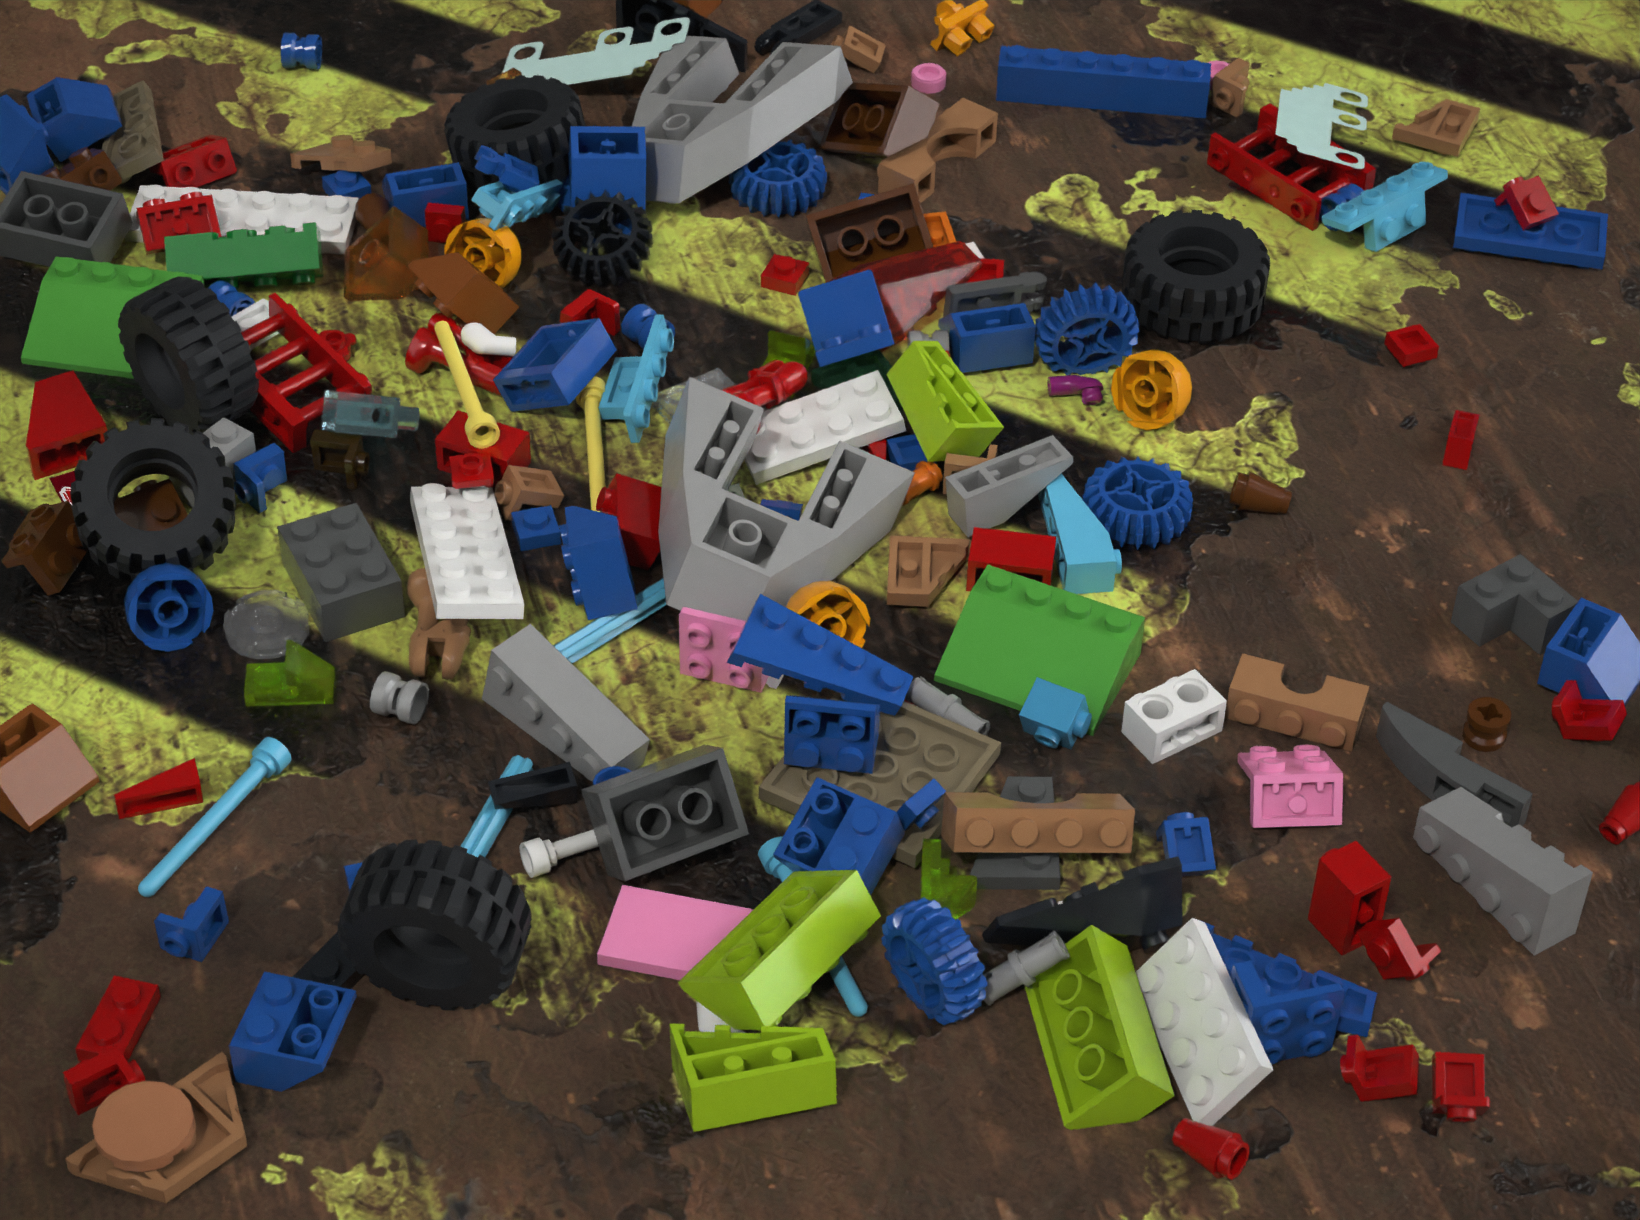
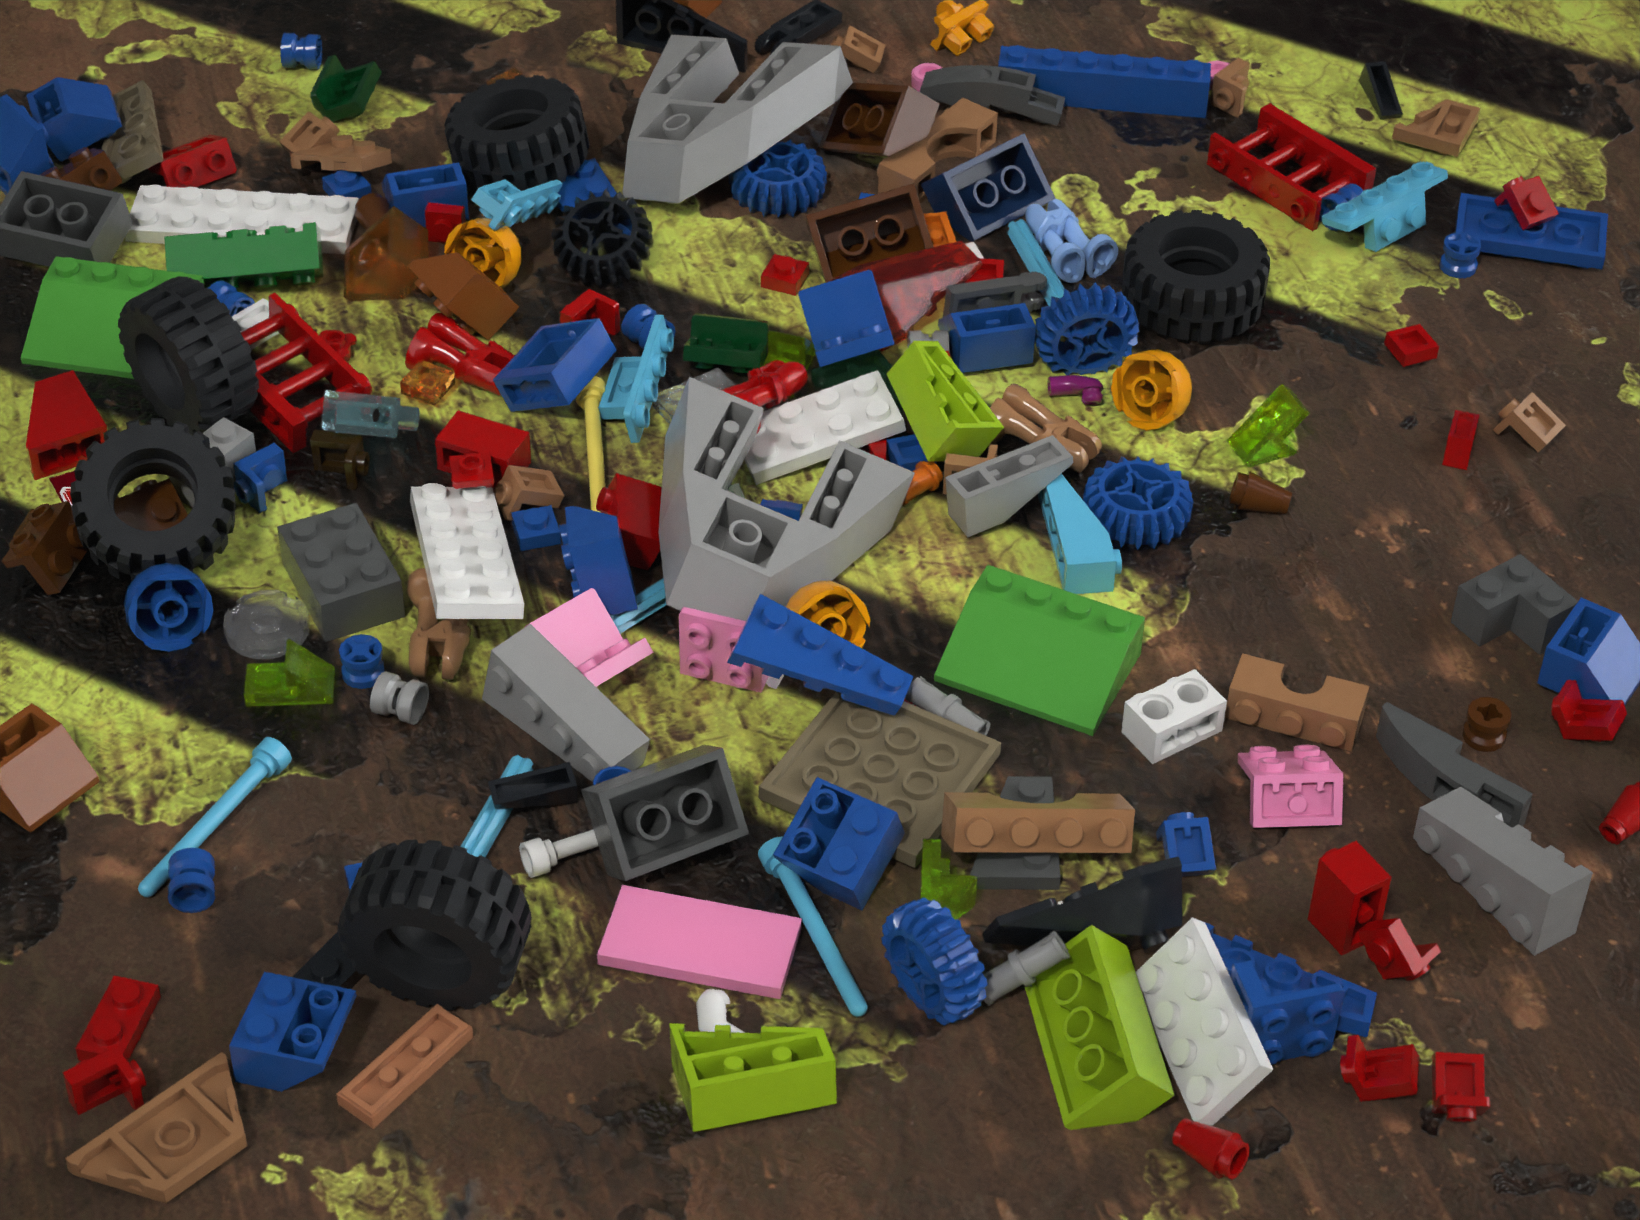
nougat tile [92,1081,196,1172] -> none
red piece [114,758,204,819] -> none
red bracket [136,192,221,255] -> none
blue bracket [154,886,229,962] -> none
light yellow piece [434,320,500,449] -> none
white arm [461,322,516,357] -> none
blue plate [475,145,539,193] -> none
light aqua piece [501,17,690,85] -> none
blue slope [569,126,646,210] -> none
lime slope [678,870,881,1032] -> none
blue slope [784,695,880,774] -> none
medium nougat wing [887,536,969,607] -> none
blue plate [897,778,946,832] -> none
red brick [966,527,1057,591] -> none
dark azure brick [1019,677,1092,750] -> none
light aqua piece [1276,83,1368,169] -> none
none -> blue wheel [168,848,215,913]
none -> medium nougat bracket [279,111,340,154]
none -> dark green bracket [310,55,382,122]
none -> nougat tile [336,1004,473,1129]
none -> blue wheel [339,634,385,689]
none -> clear orange plate [400,360,455,406]
none -> bright pink bracket [524,588,654,687]
none -> dark green bracket [683,313,769,373]
none -> dark grey slope [920,65,1065,126]
none -> dark blue slope [921,133,1056,242]
none -> medium nougat piece [990,383,1102,473]
none -> medium azure axle [1007,219,1067,338]
none -> light blue piece [1025,199,1119,283]
none -> clear neon green slope [1227,384,1310,467]
none -> black piece [1358,61,1403,120]
none -> blue wheel [1439,232,1481,278]
none -> medium nougat bracket [1493,392,1566,452]

